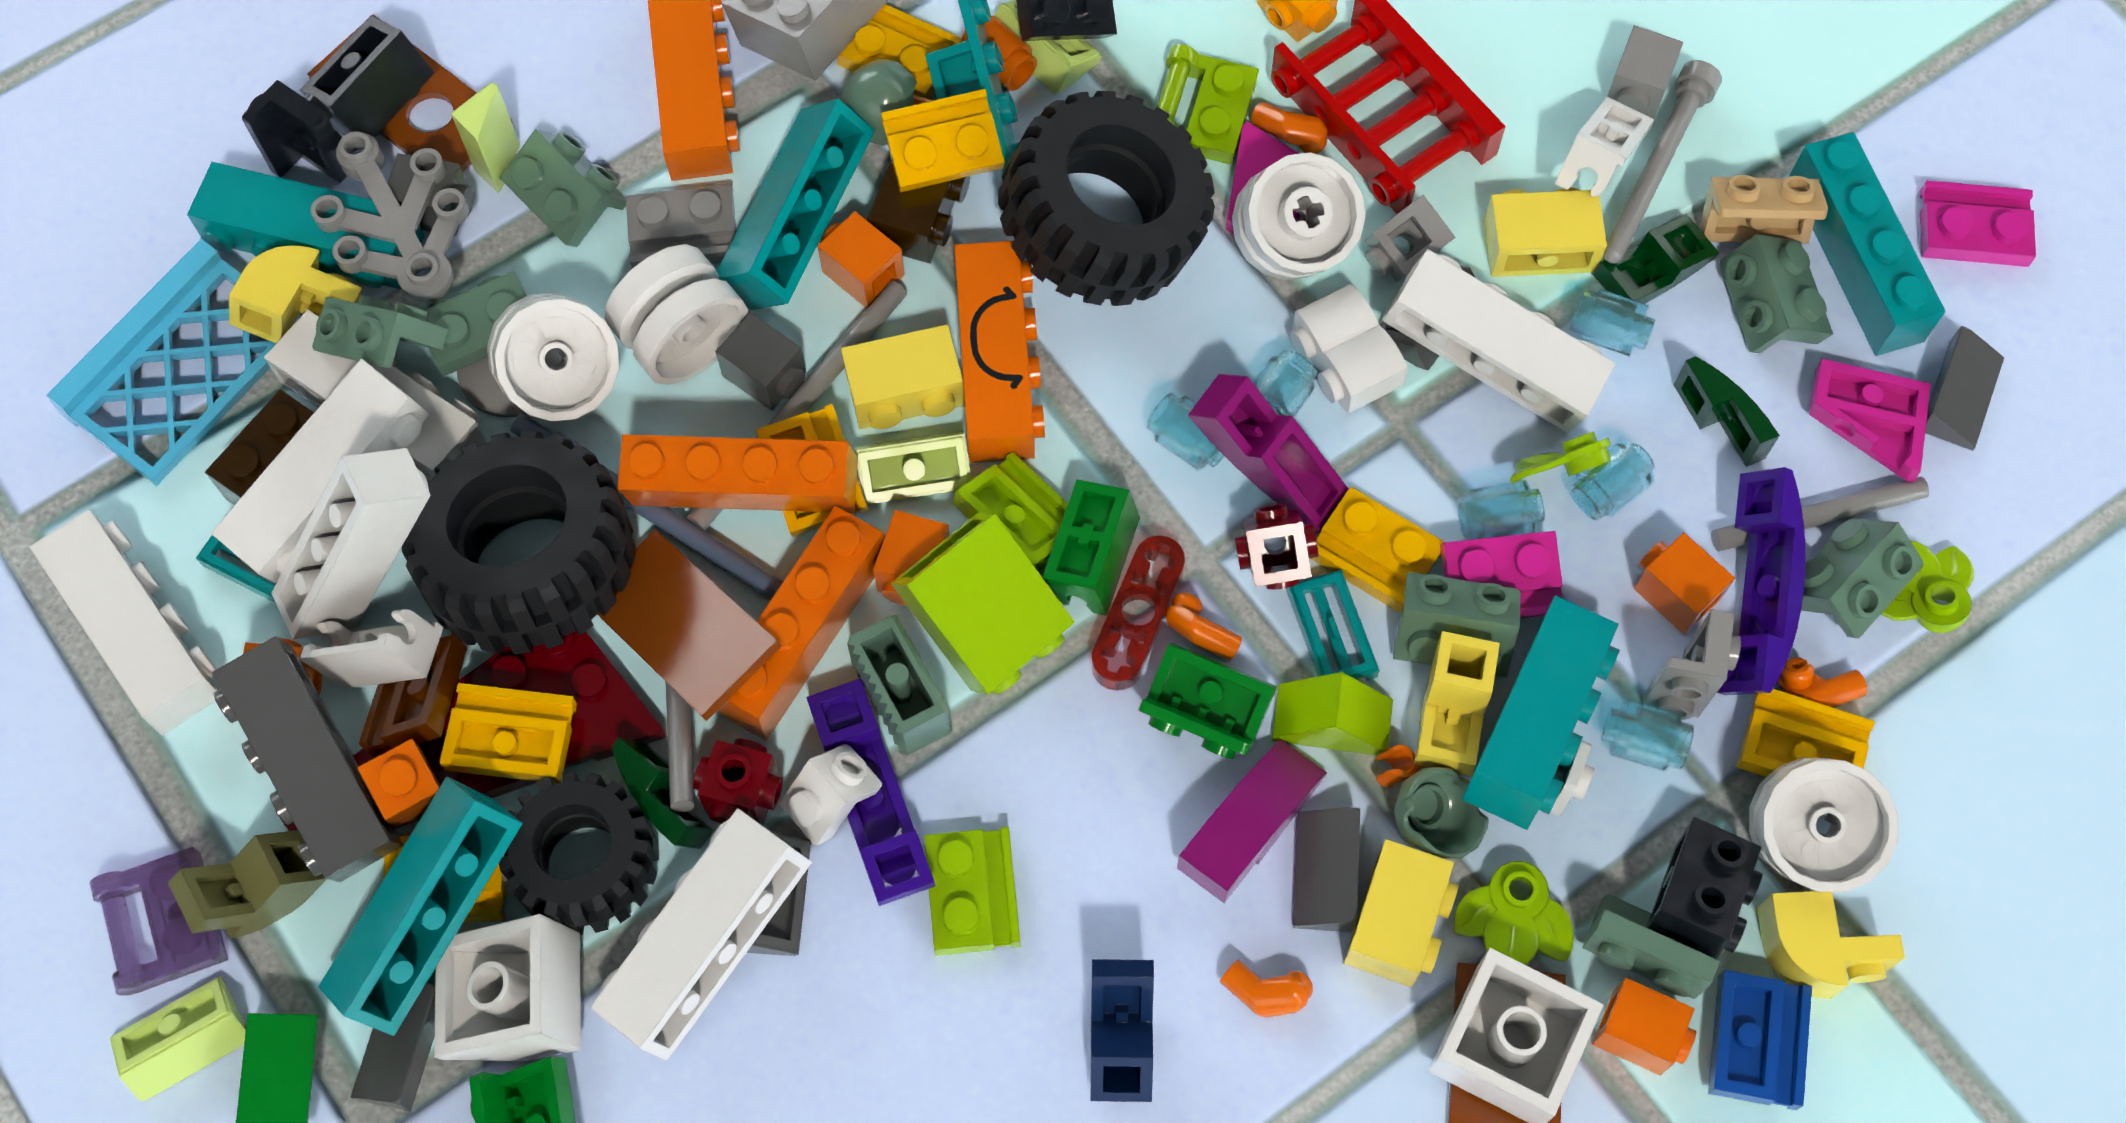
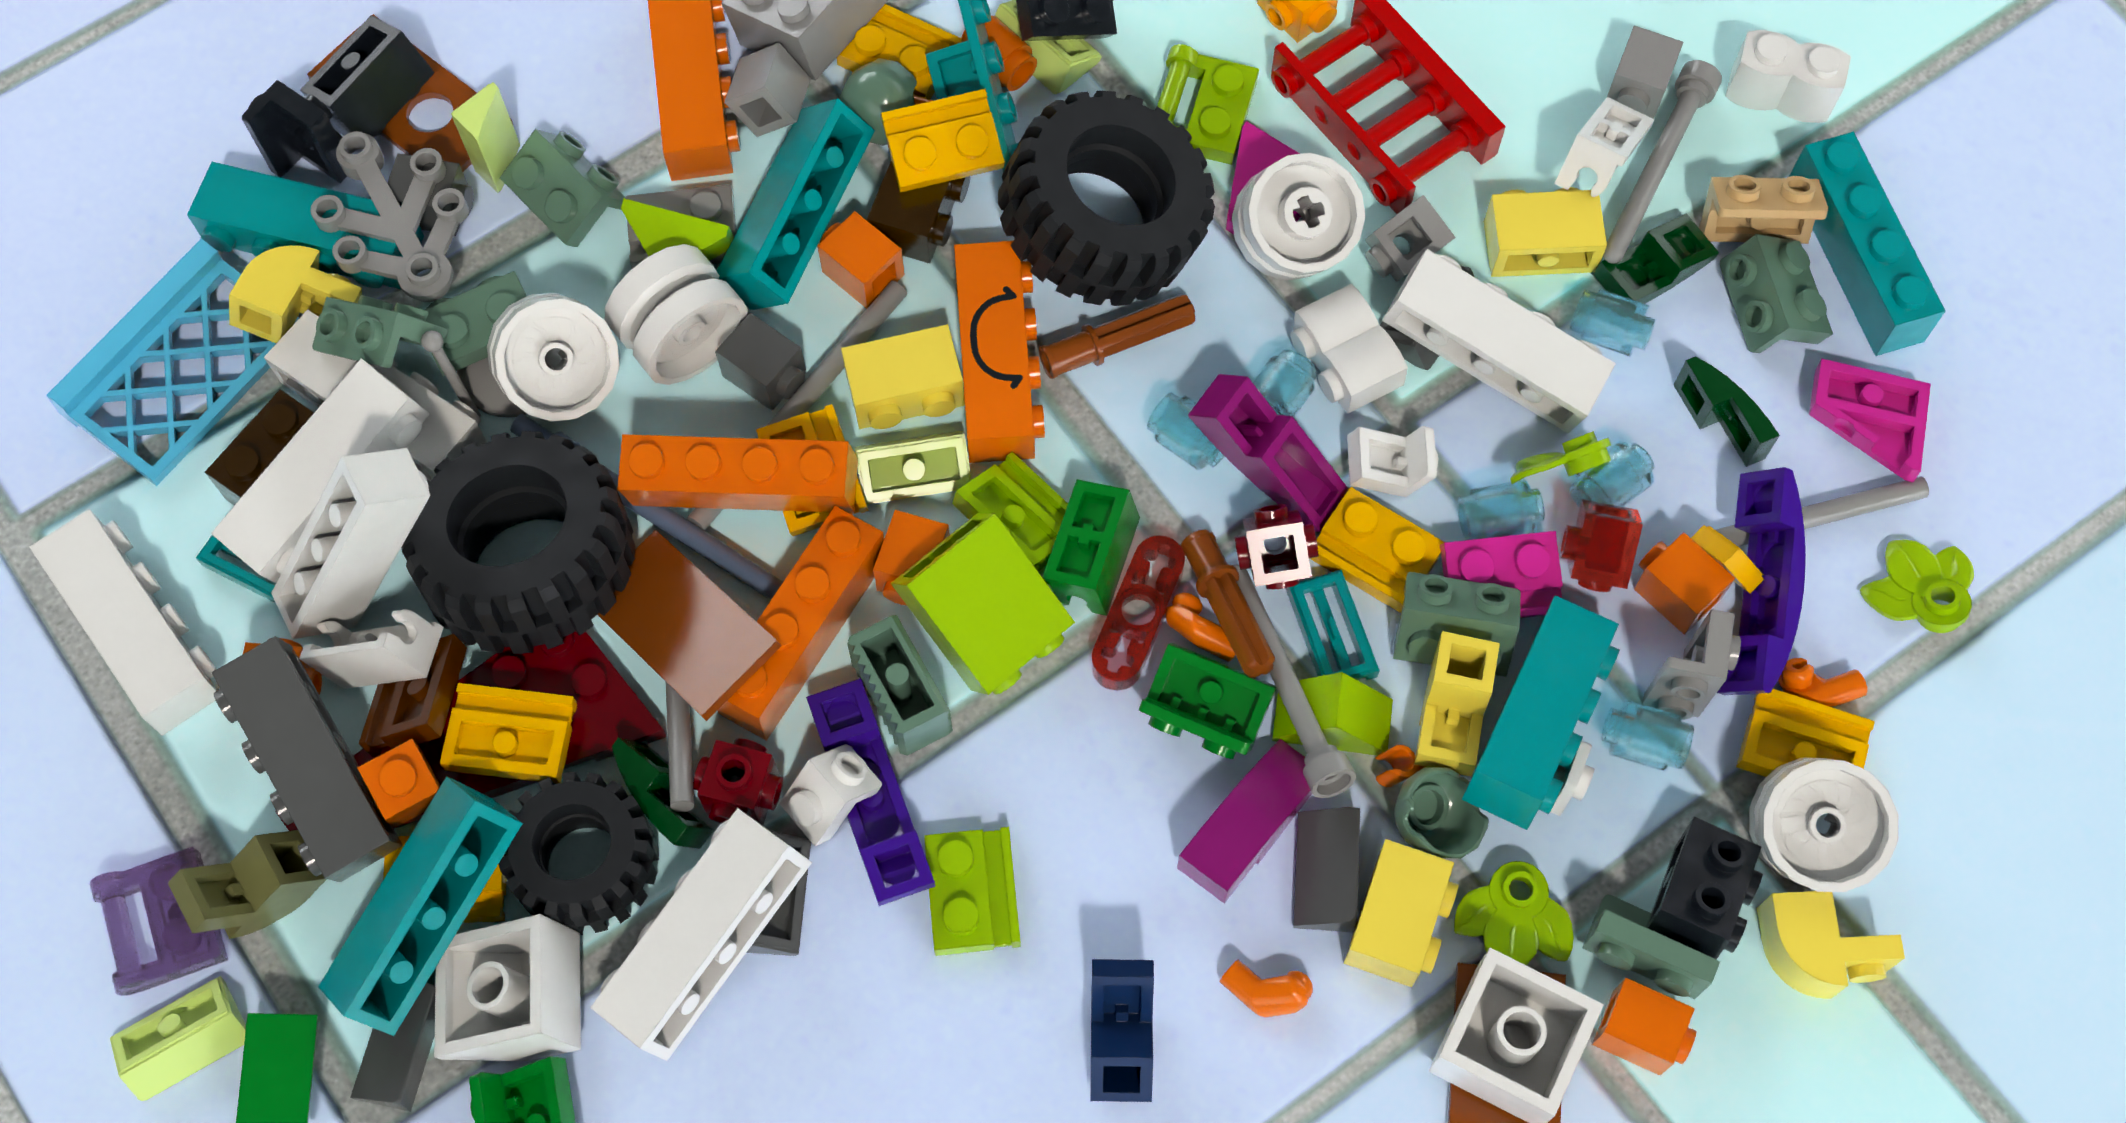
orange arm [1251,102,1328,154] -> none
blue plate [1708,970,1812,1111] -> none
sand green bracket [1801,518,1923,639] -> none
dark pink plate [1919,180,2036,267] -> none
dark grey slope [1925,326,2005,451] -> none
none -> light grey hinge [421,330,482,417]
none -> lime slope [621,198,734,261]
none -> light grey brick [724,43,811,137]
none -> dark orange axle [1039,294,1195,379]
none -> dark orange axle [1181,529,1275,678]
none -> light grey piece [1233,564,1356,798]
none -> white bracket [1347,426,1439,497]
none -> clear red brick [1560,499,1643,592]
none -> yellow tile [1691,525,1764,594]
none -> white brick [1725,30,1851,123]

